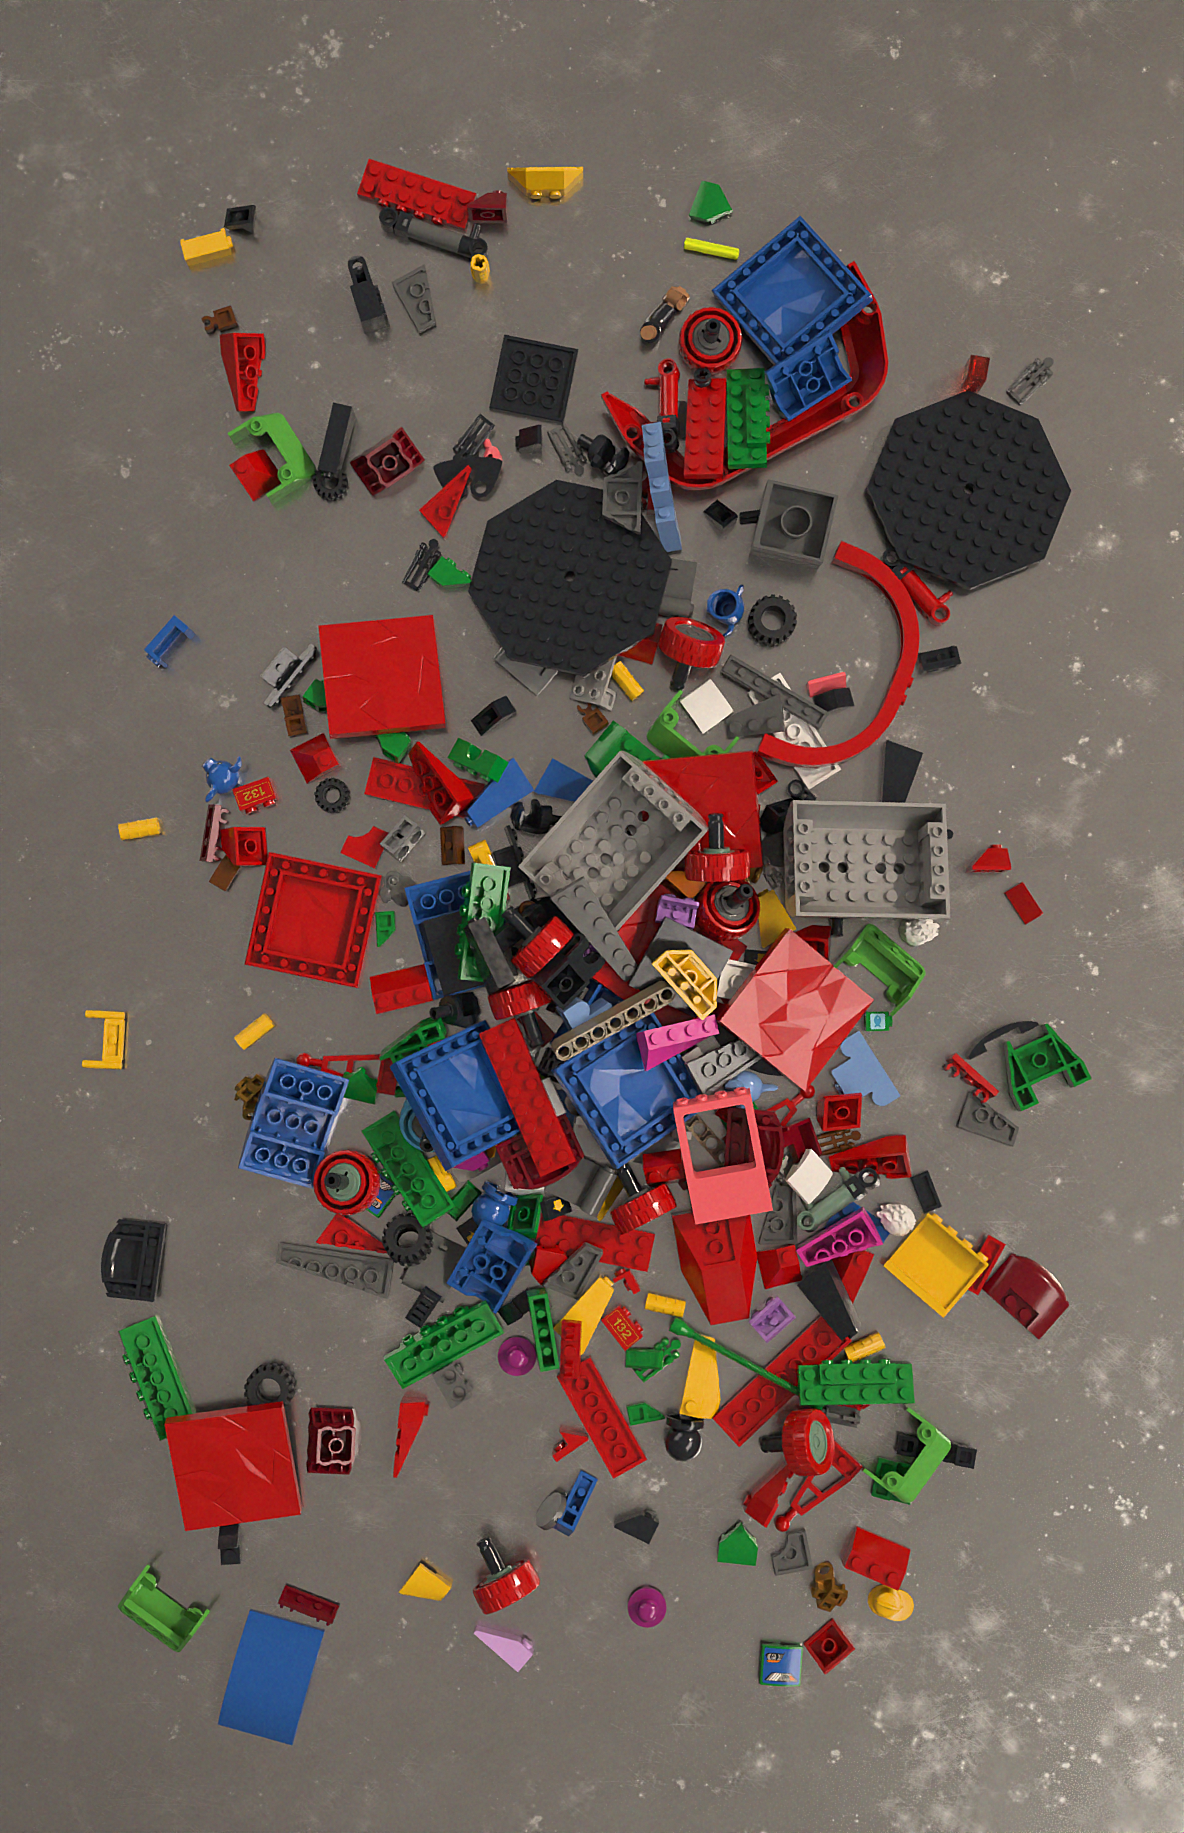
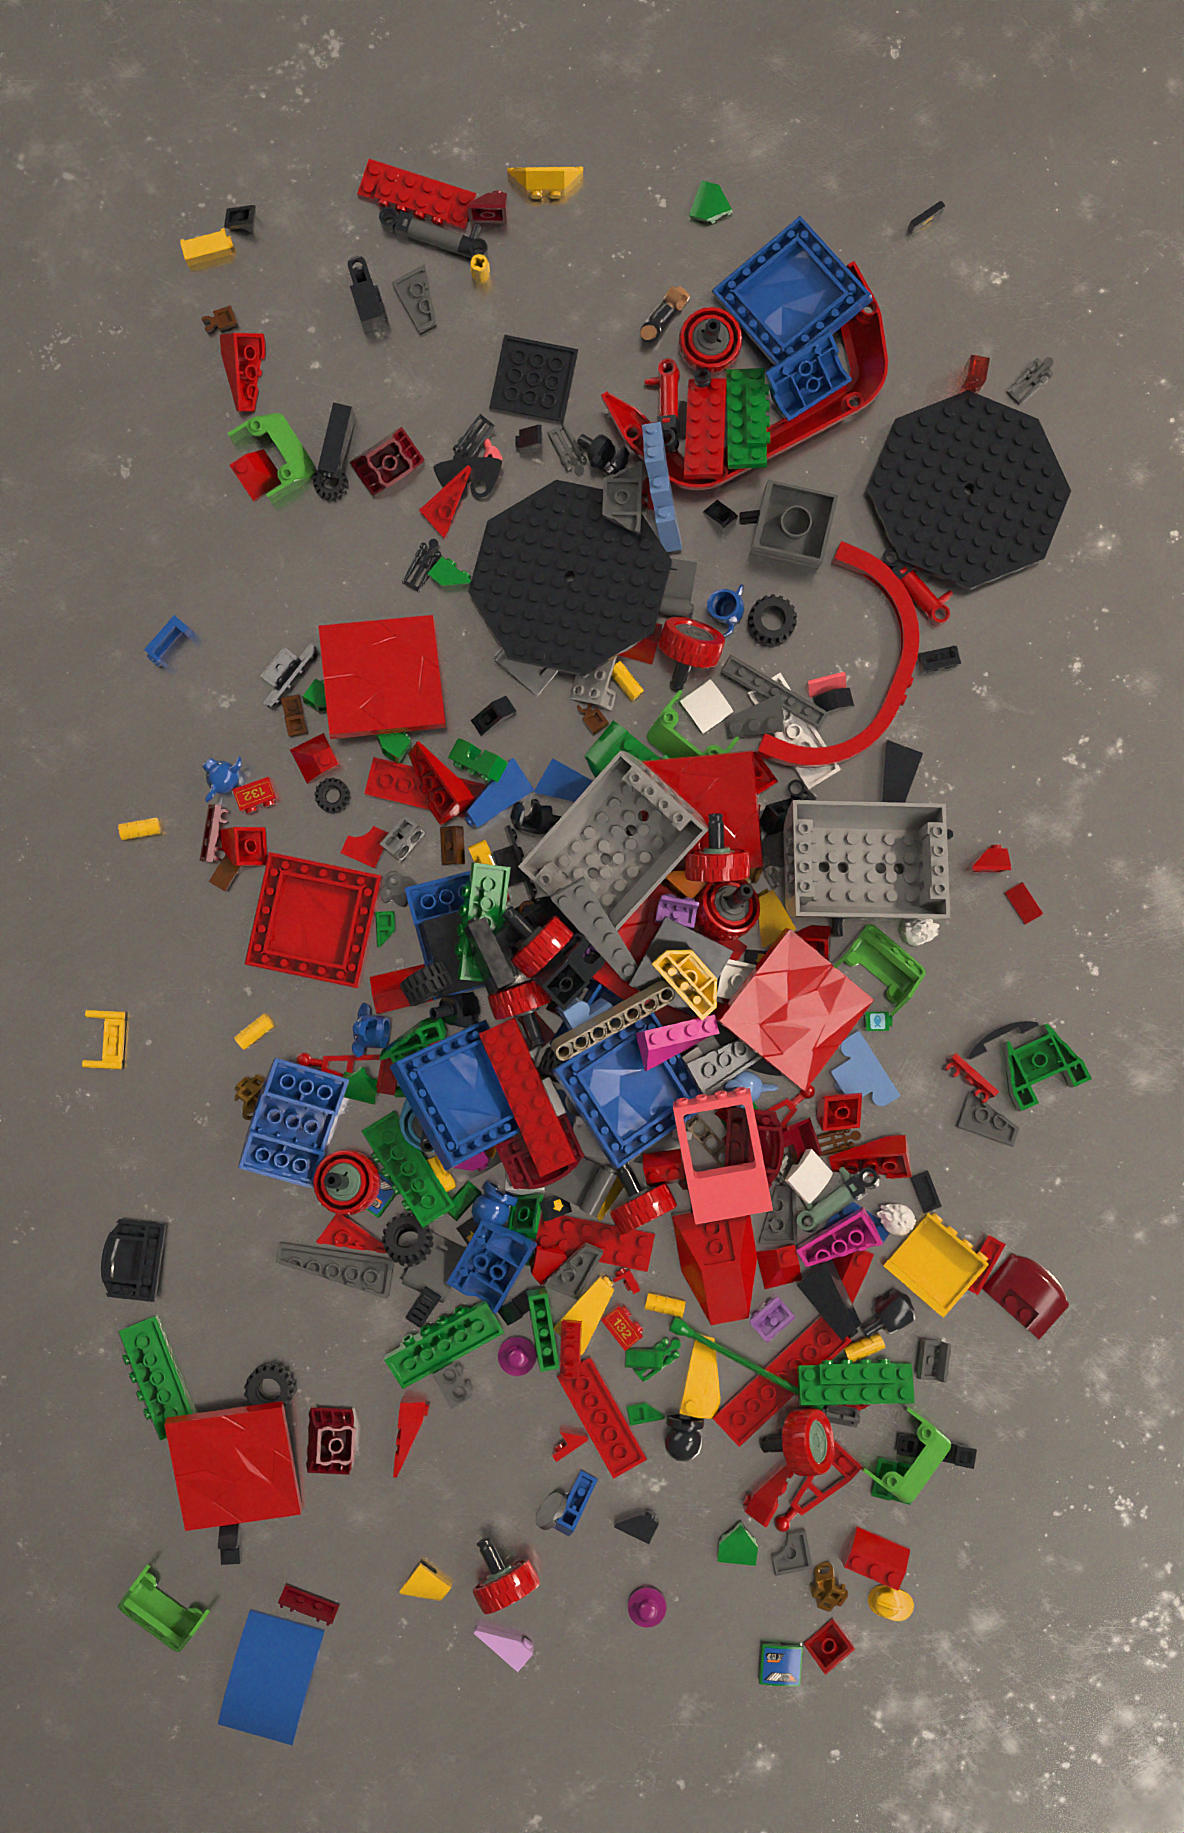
neon yellow axle [684,238,739,260] -> none
none -> blue piece [352,1003,390,1057]
none -> black tyre [400,962,454,1006]
none -> black piece [861,1289,915,1339]
none -> black tile [908,201,945,234]
none -> dark grey bracket [916,1339,951,1383]

